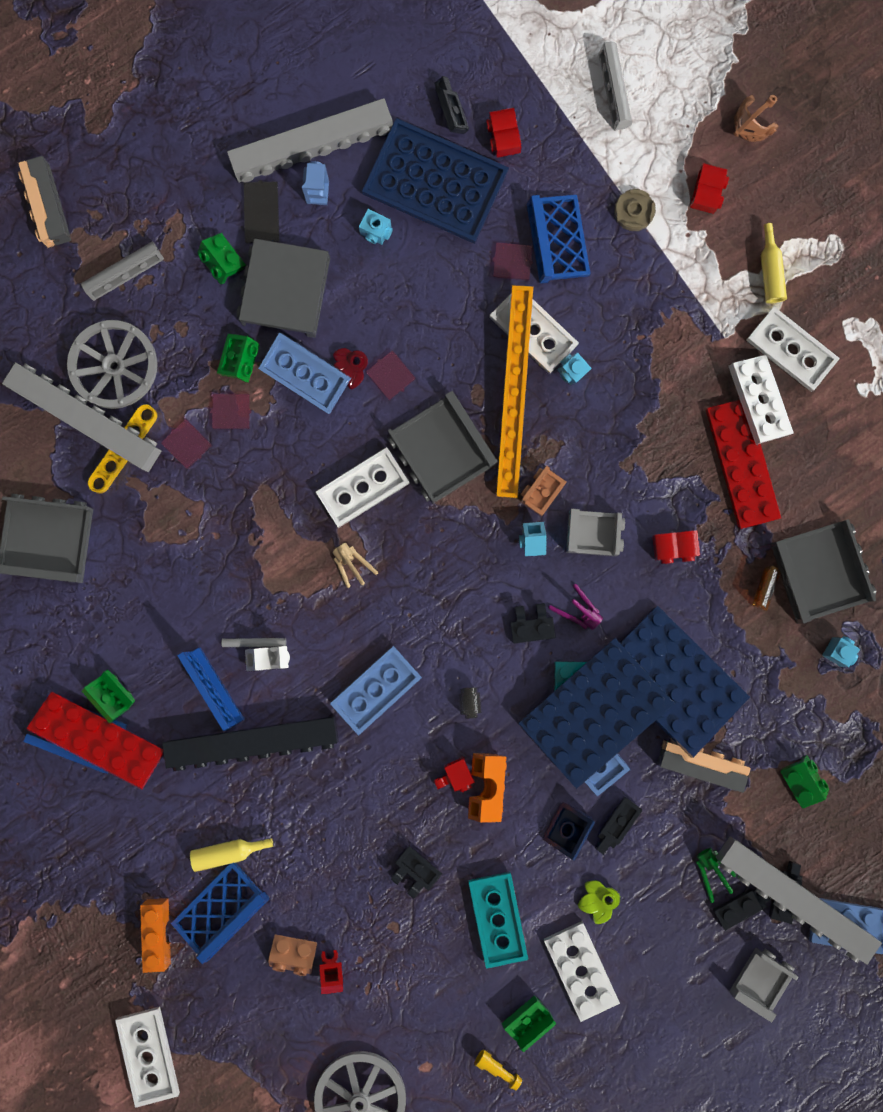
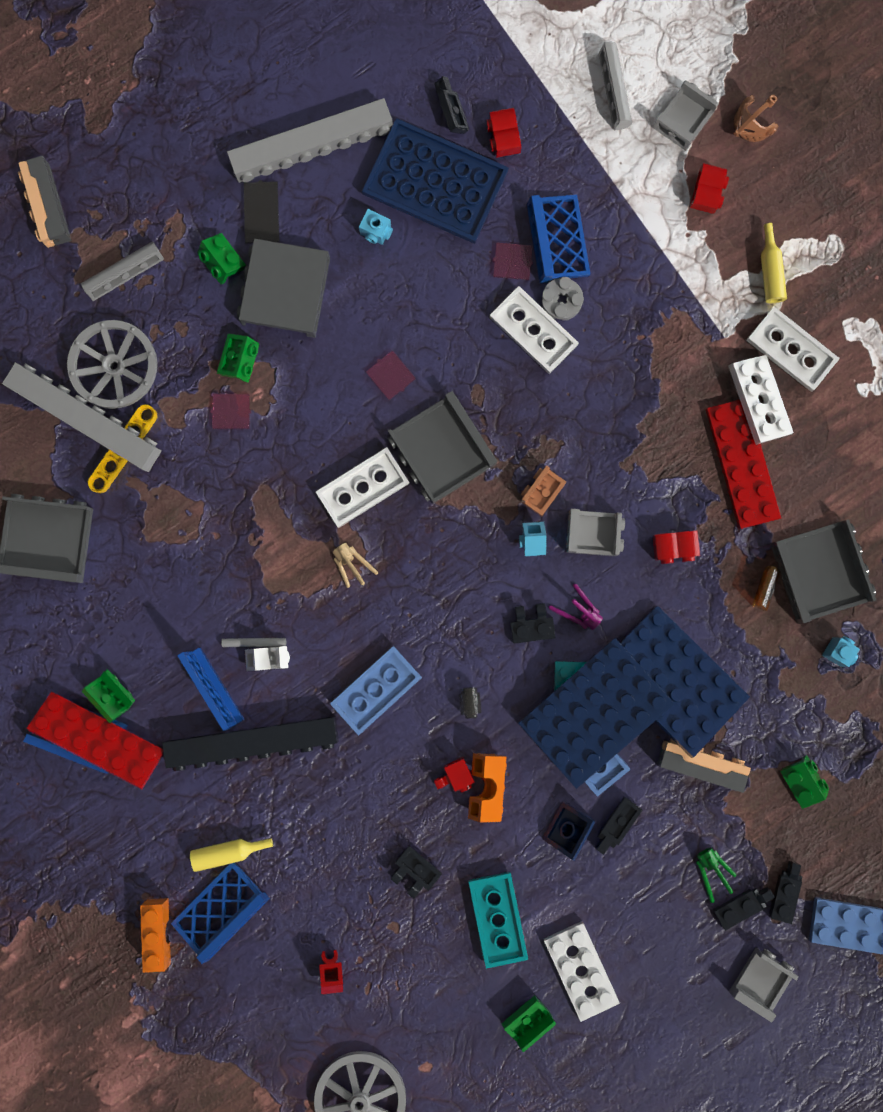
white plate [115,1007,180,1108] -> none
clear pink piece [161,419,212,469] -> none
medium blue plate [258,333,351,414] -> none
nougat bracket [269,934,317,976] -> none
medium blue window [302,161,329,205] -> none
dark red plate [333,348,368,389] -> none
yellow piece [474,1049,522,1091] -> none
light orange plate [497,285,533,498] -> none
medium azure brick [557,353,592,385] -> none
lime plate [578,880,620,924] -> none
dark tan tile [614,189,656,231] -> none
light grey brick [716,836,882,965] -> none
none -> light grey plate [542,277,584,320]
none -> light grey panel [653,80,719,151]

